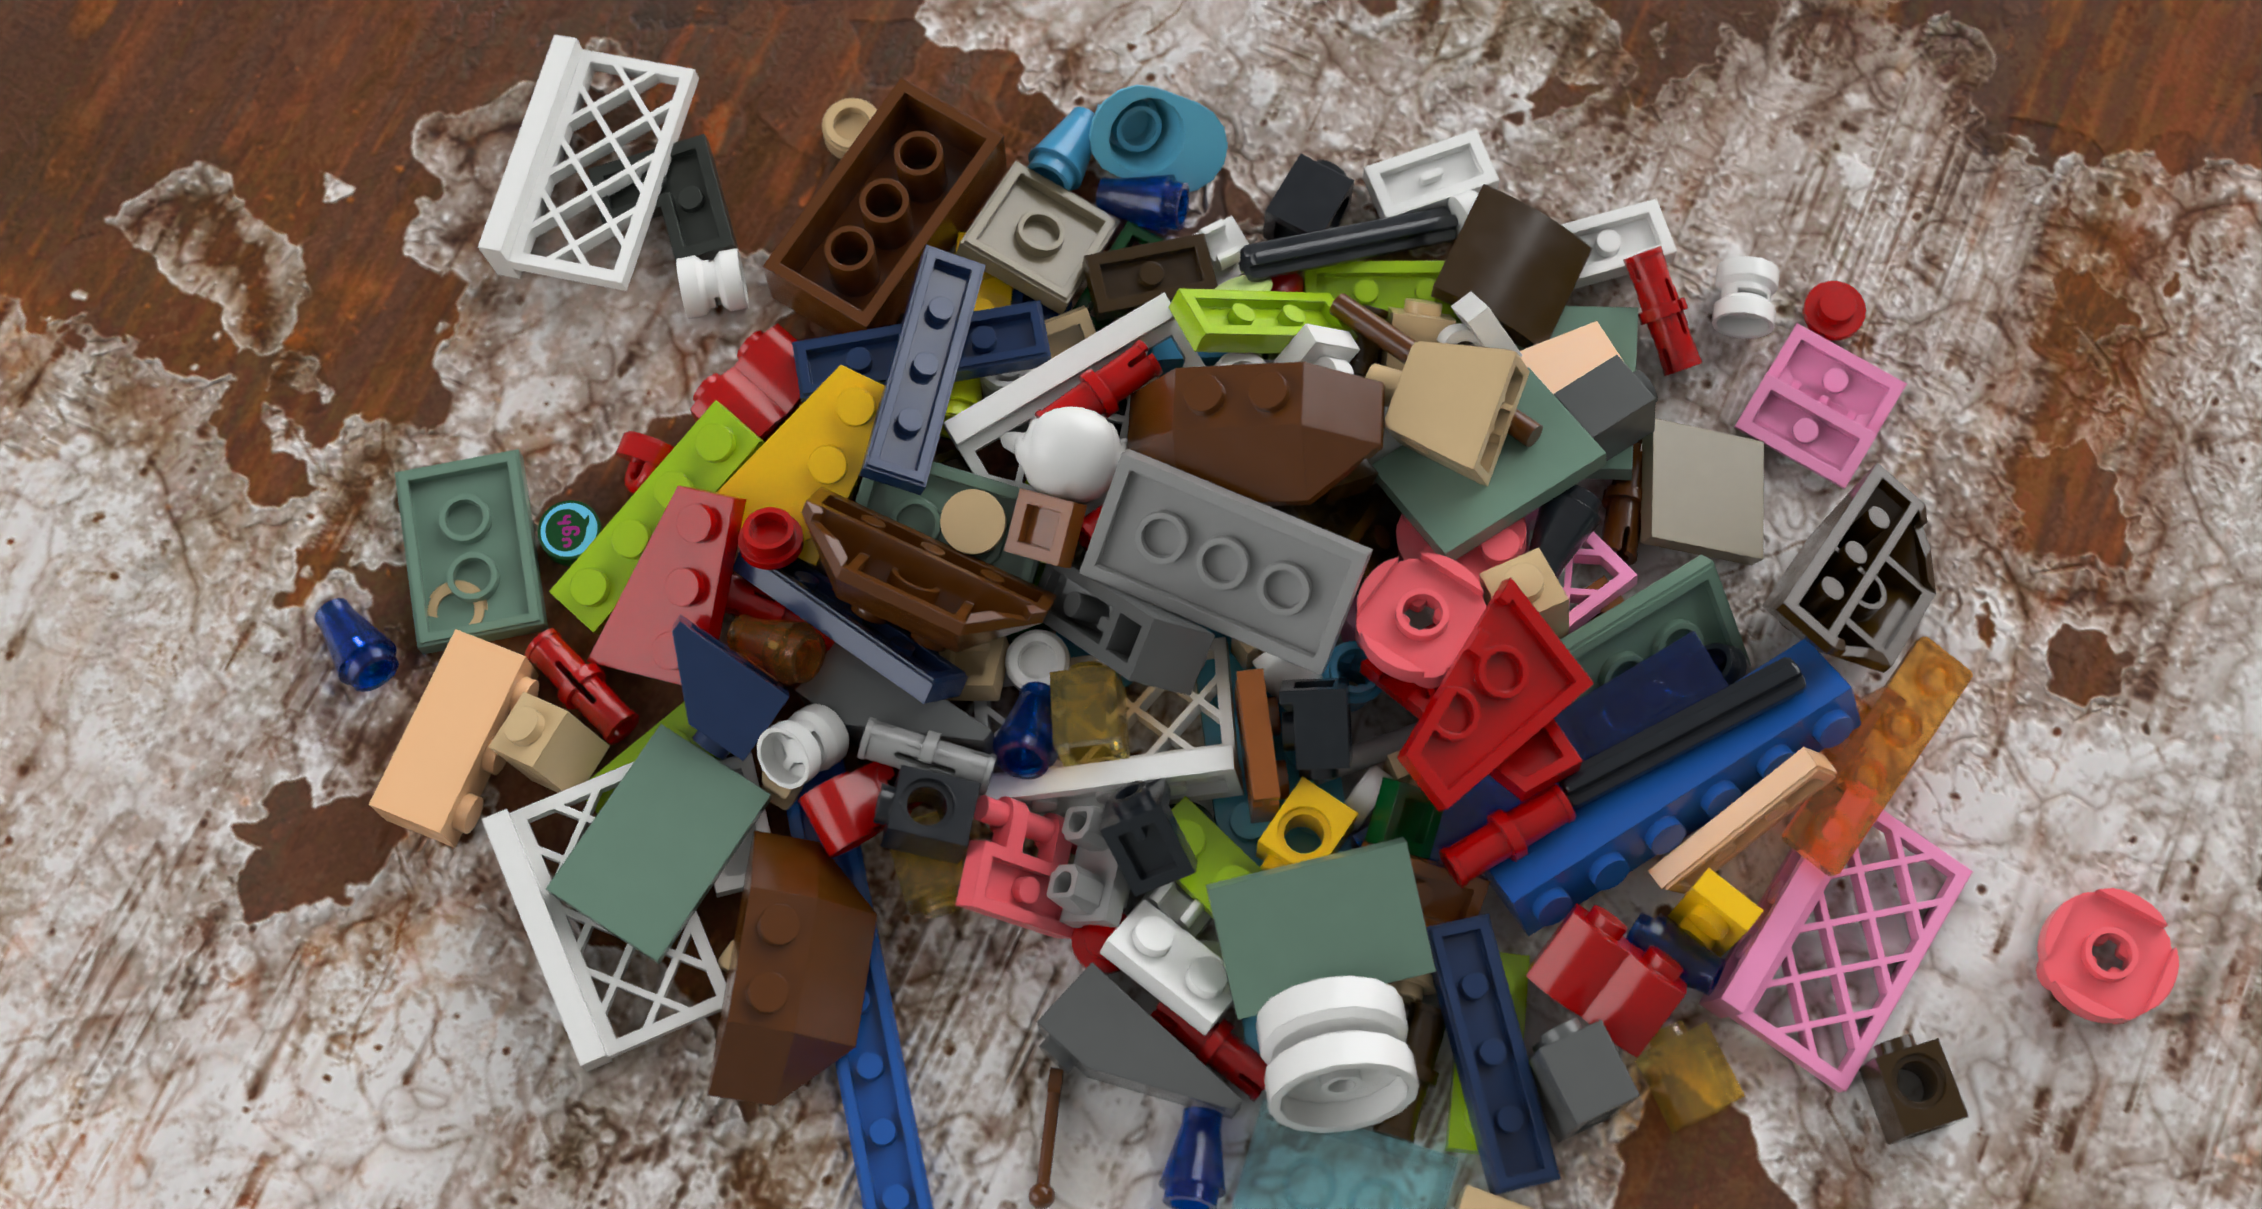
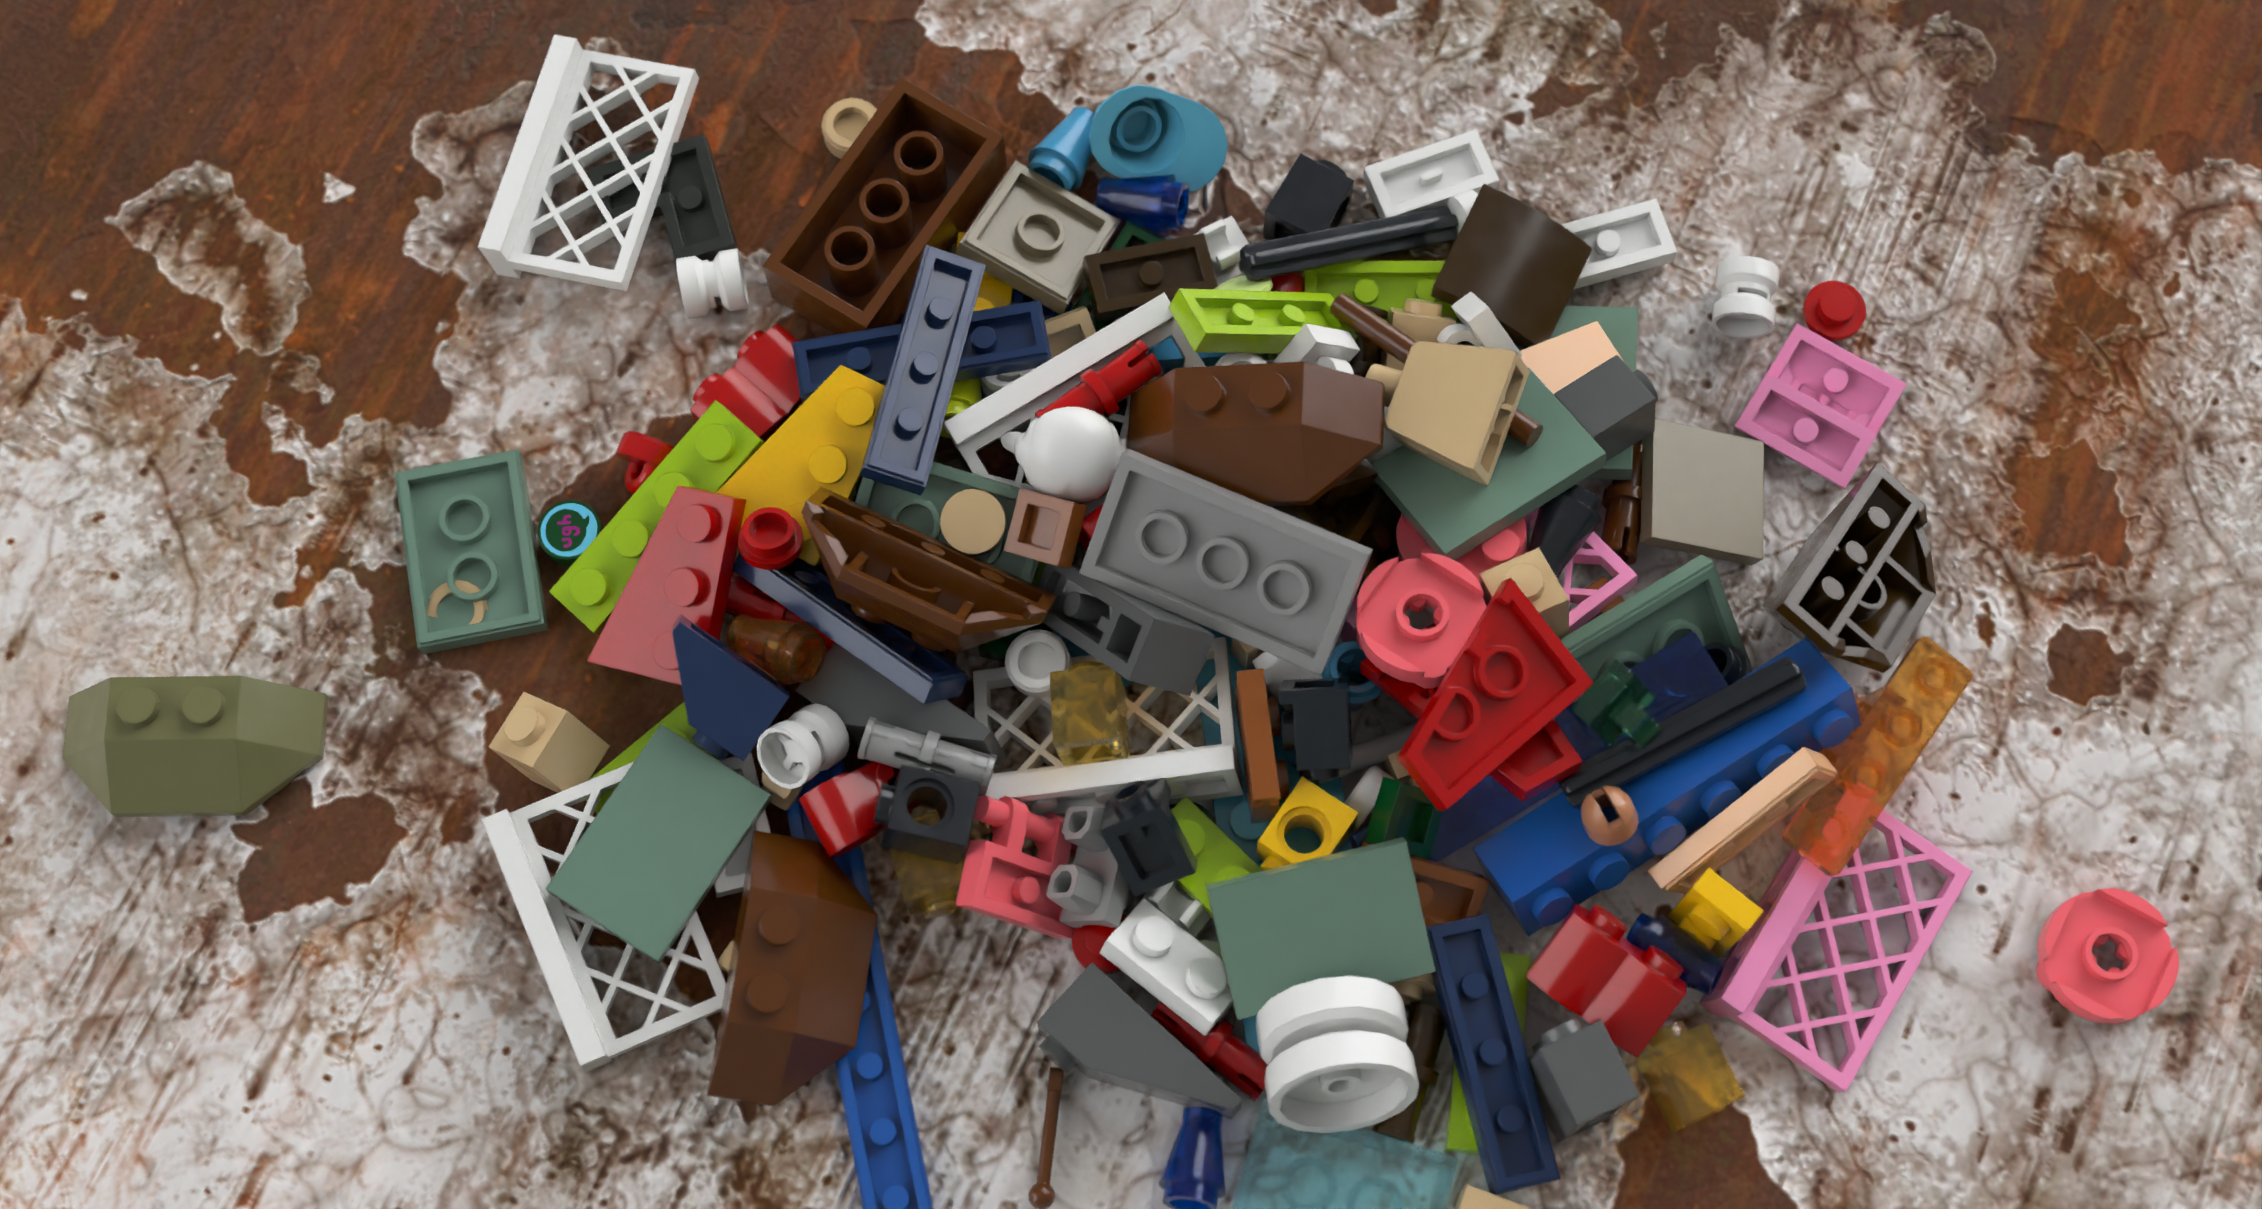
clear blue cone [314,598,399,692] -> none
light nougat brick [369,629,539,848] -> none
red pin [525,628,640,745] -> none
tan plate [939,636,1010,701] -> none
clear blue cone [993,682,1058,779] -> none
red pin [1439,785,1576,888] -> none
red pin [1623,246,1703,376] -> none
dark brown brick [1859,1034,1969,1145] -> none
none -> olive wedge [62,676,328,817]
none -> clear green tile [1571,659,1661,747]
none -> nougat hinge [1581,785,1638,846]

